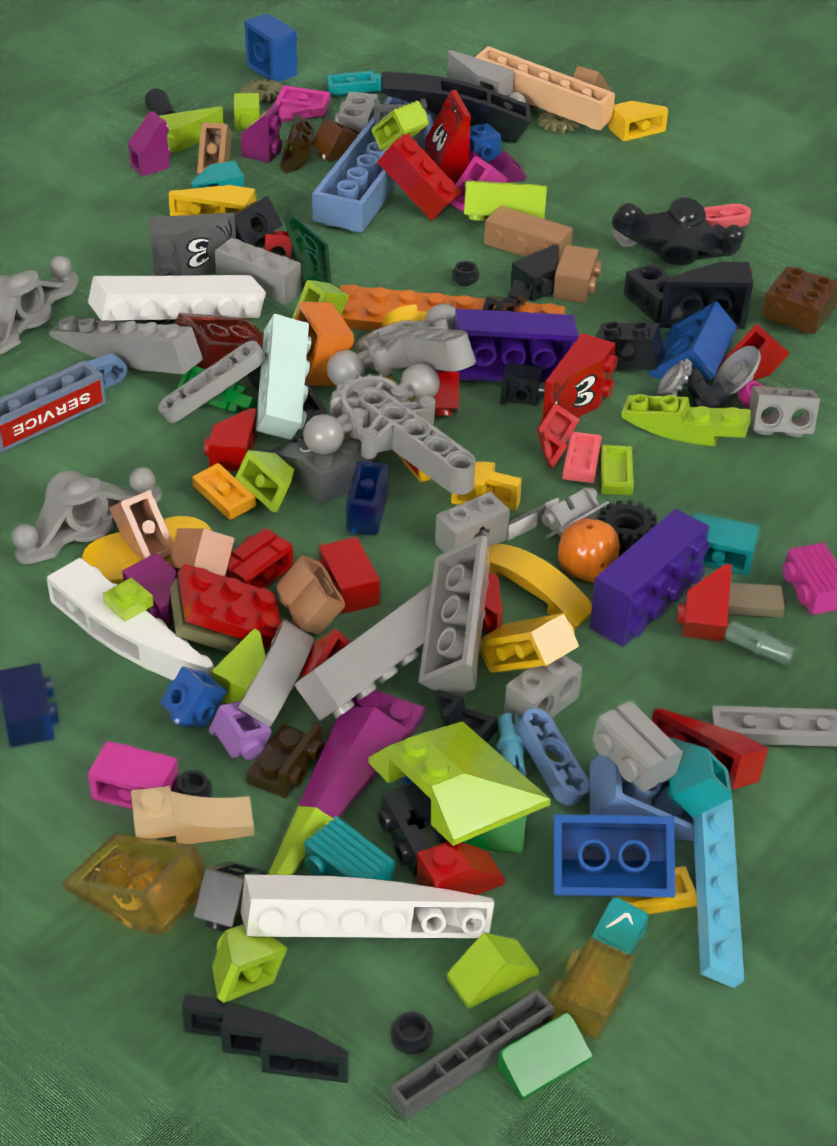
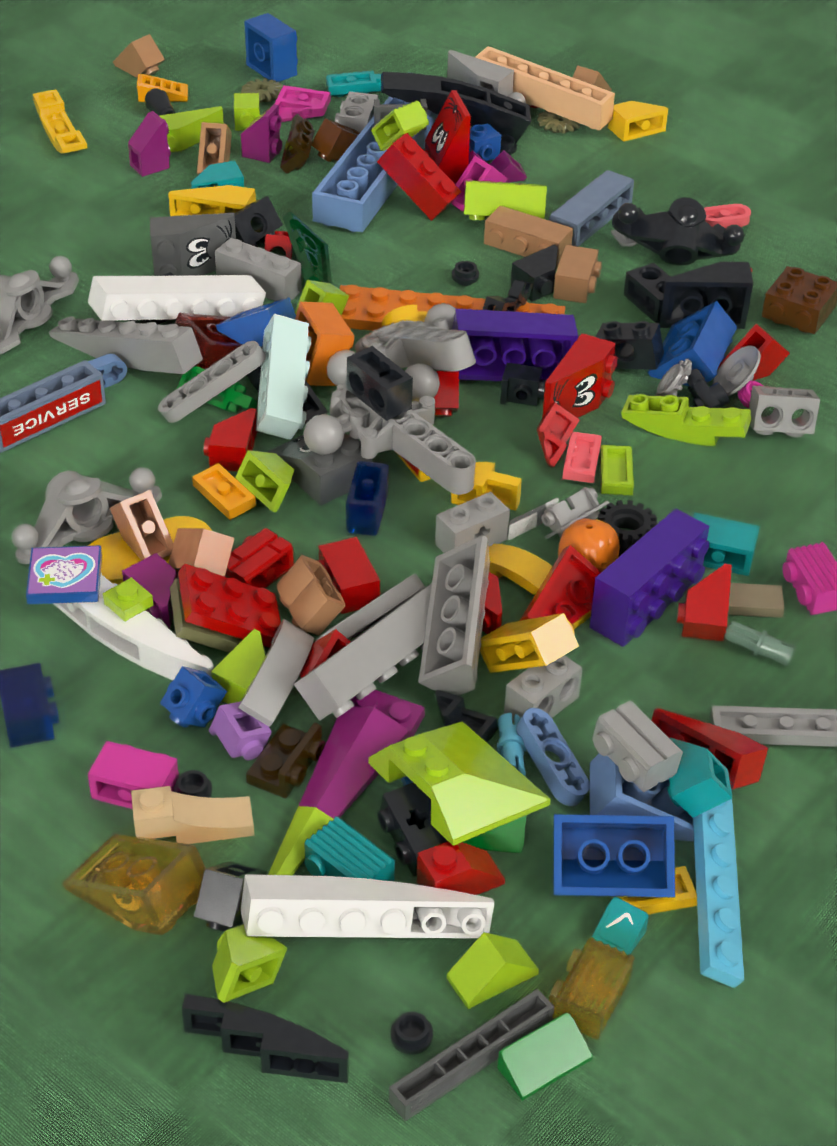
none -> tile [26,545,102,604]
none -> yellow slope [32,89,88,153]
none -> medium nougat slope [113,34,165,77]
none -> light orange slope [137,74,188,102]
none -> blue slope [216,297,296,347]
none -> light grey beam [315,573,425,642]
none -> black brick [346,346,413,421]
none -> black plate [500,135,517,155]
none -> red wing [520,545,601,624]
none -> sand blue brick [549,170,634,247]

